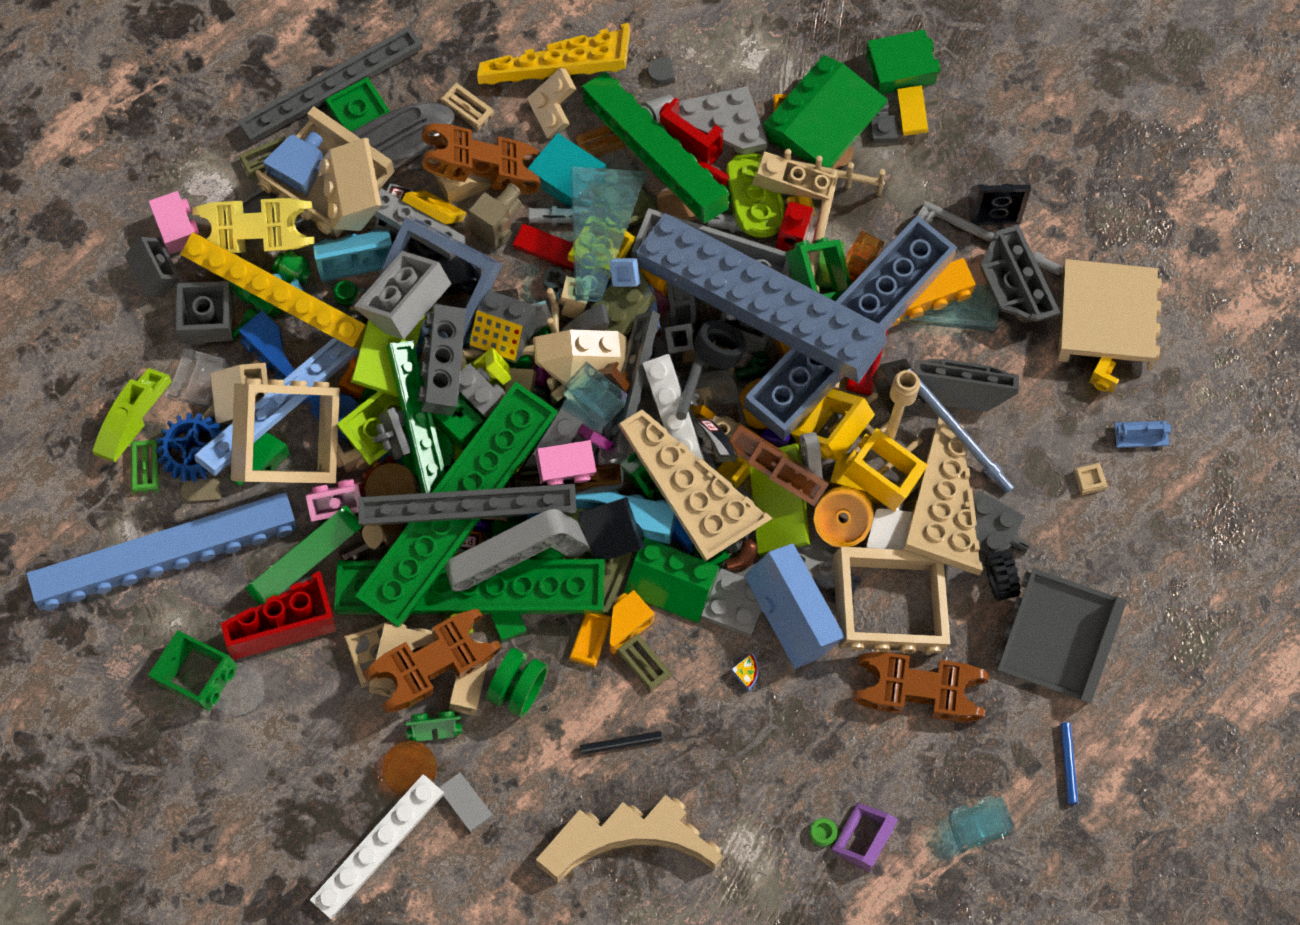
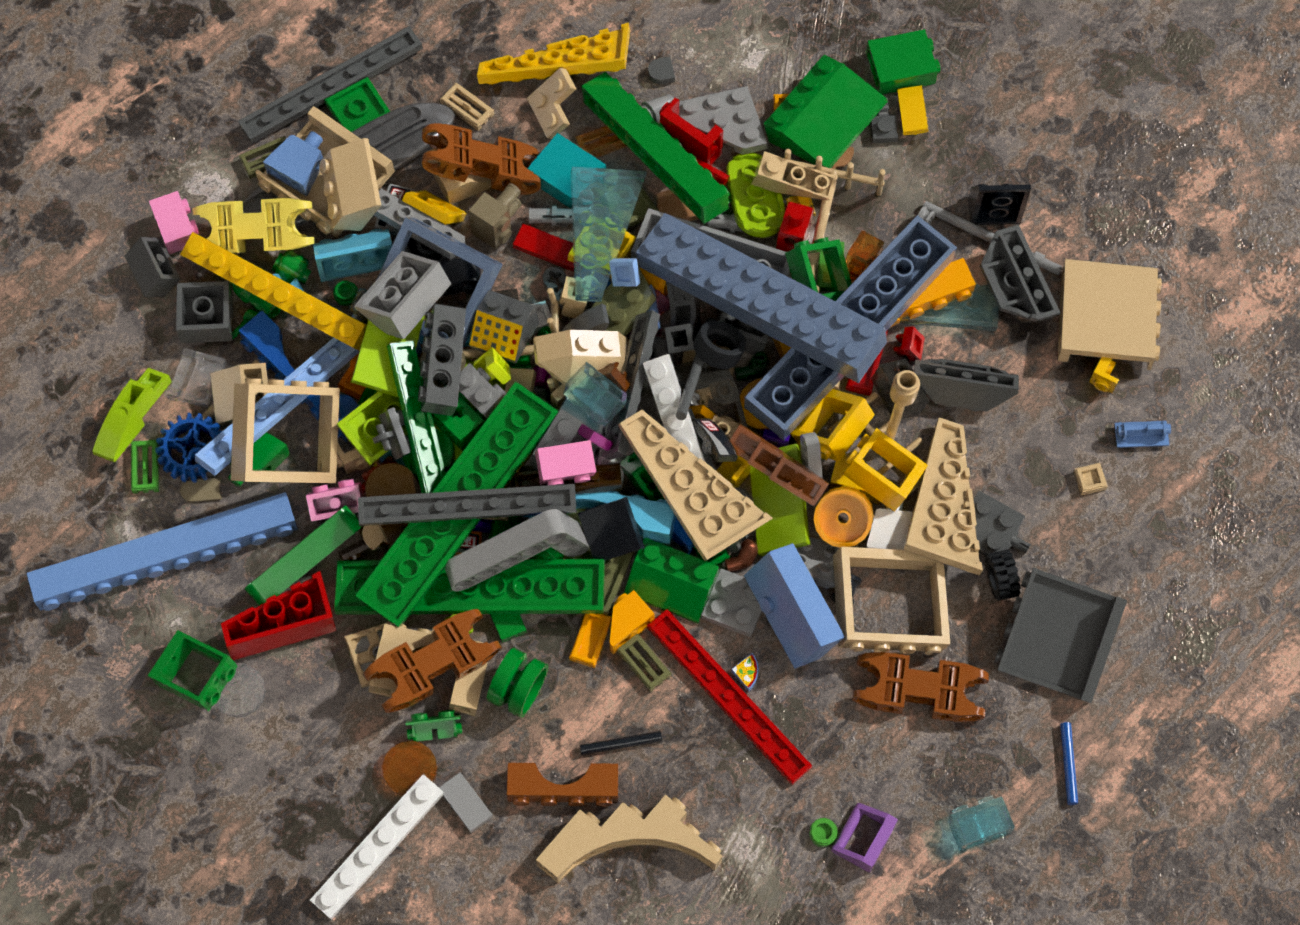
sand blue bar [908,368,1014,494] -> none
none -> dark orange arch [507,763,618,807]
none -> red tile [647,609,813,785]
none -> red tile [893,326,925,361]

